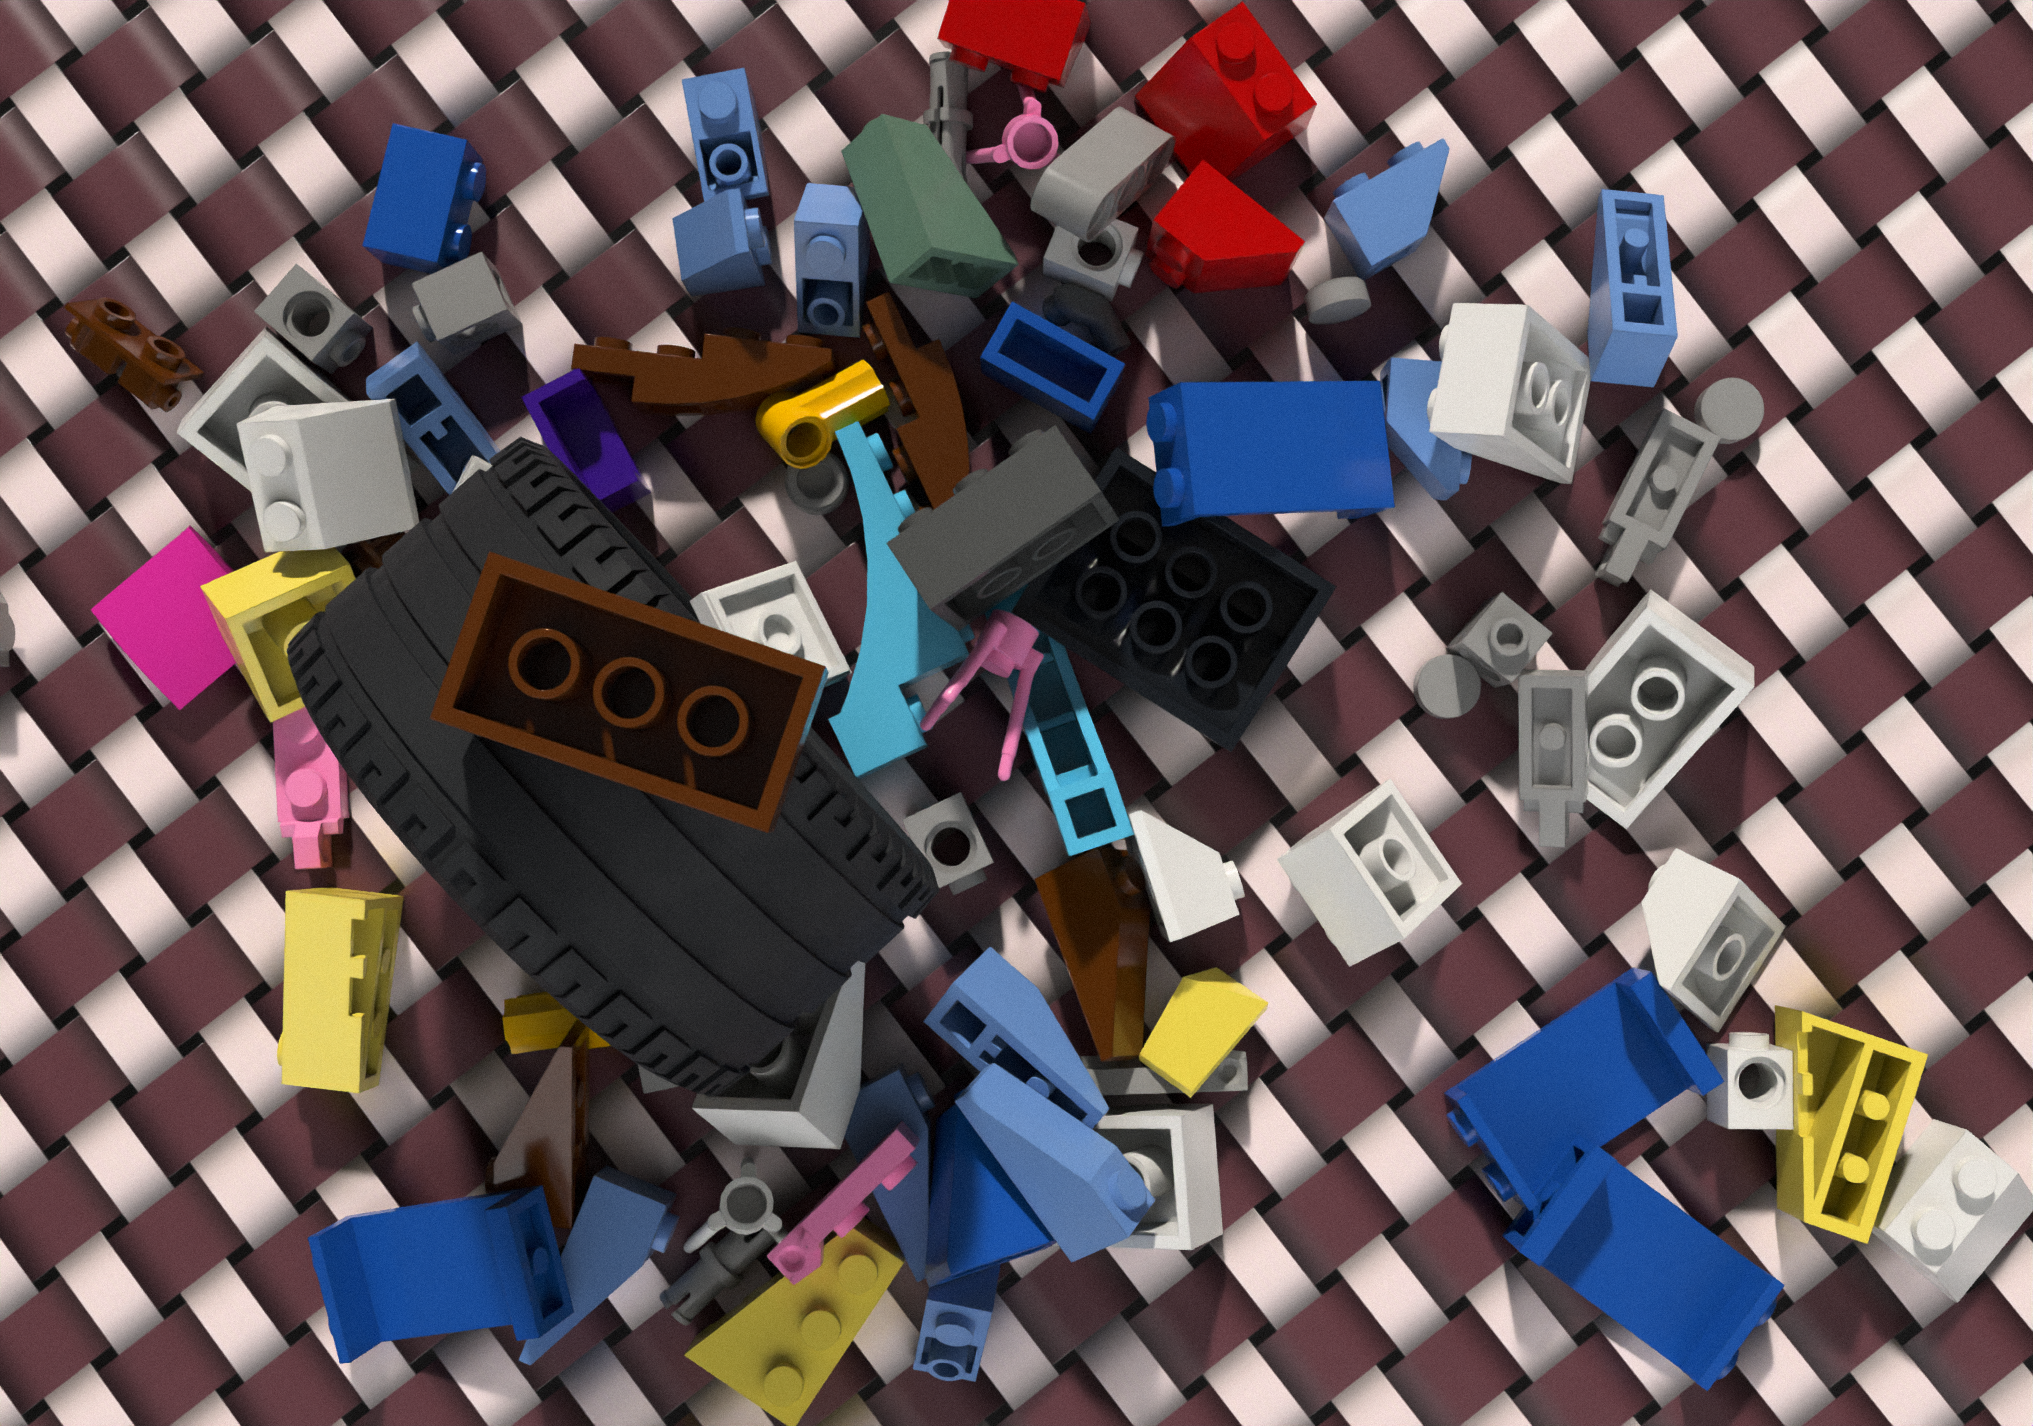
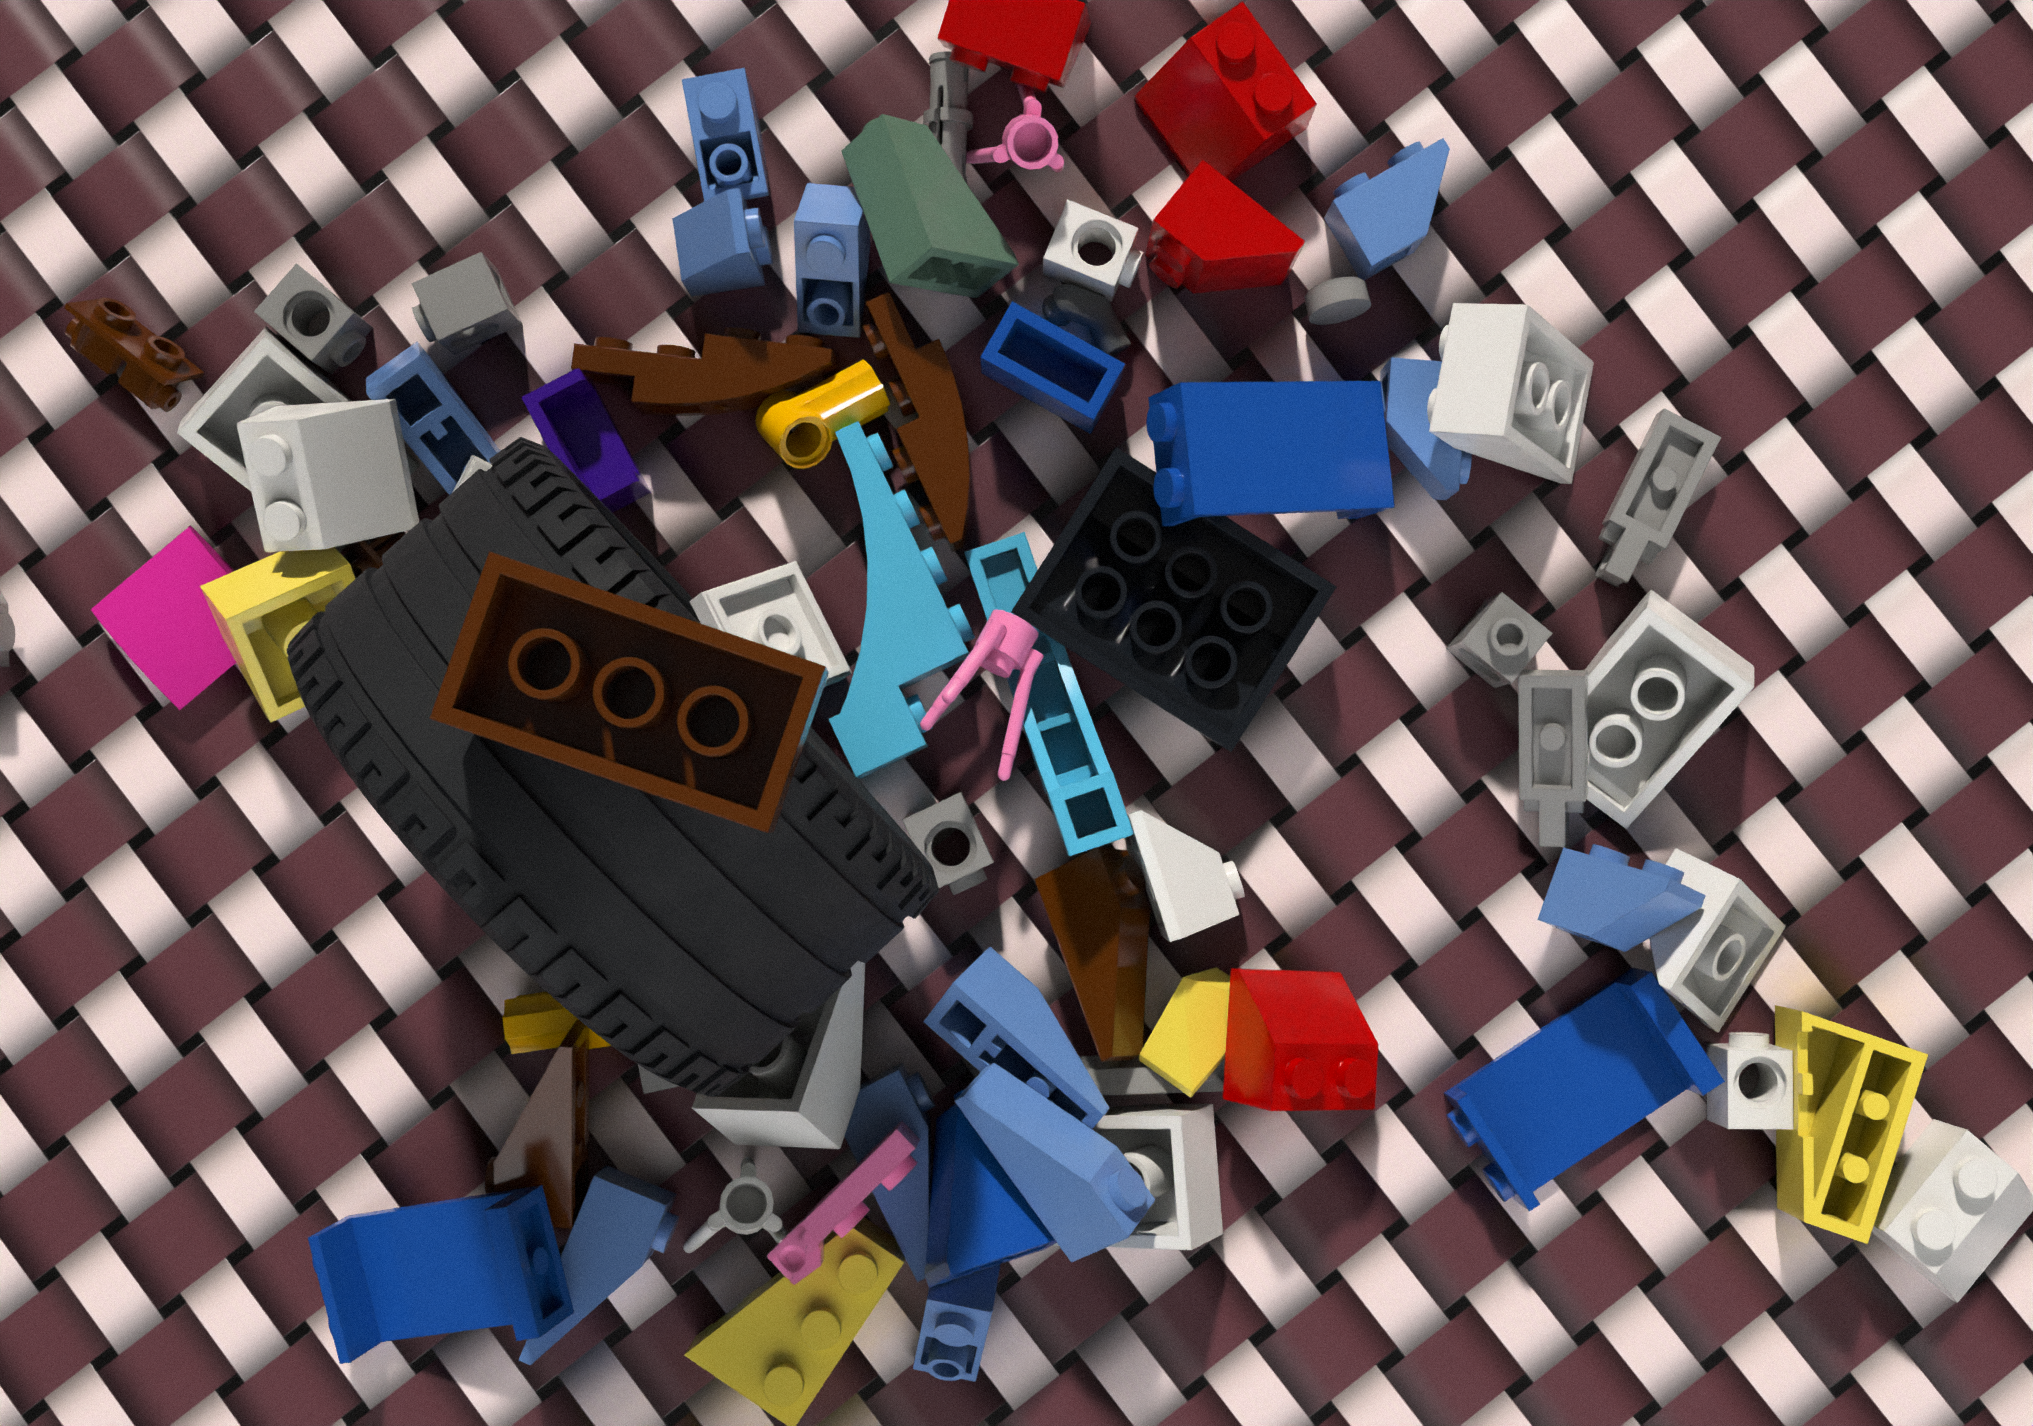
bright pink hinge [273,707,349,870] -> none
light yellow wedge [277,887,404,1093] -> none
blue piece [362,123,486,274] -> none
light grey pin [659,1229,775,1326] -> none
light grey tile [784,452,849,515] -> none
dark grey brick [886,425,1119,631] -> none
light grey beam [1030,106,1176,242] -> none
white slope [1277,779,1462,967] -> none
light grey tile [1413,654,1481,719] -> none
blue panel [1502,1133,1785,1391] -> none
medium blue slope [1587,189,1678,388] -> none
light grey tile [1694,378,1764,444] -> none
none -> red slope [1223,968,1379,1111]
none -> medium blue slope [1537,844,1706,952]

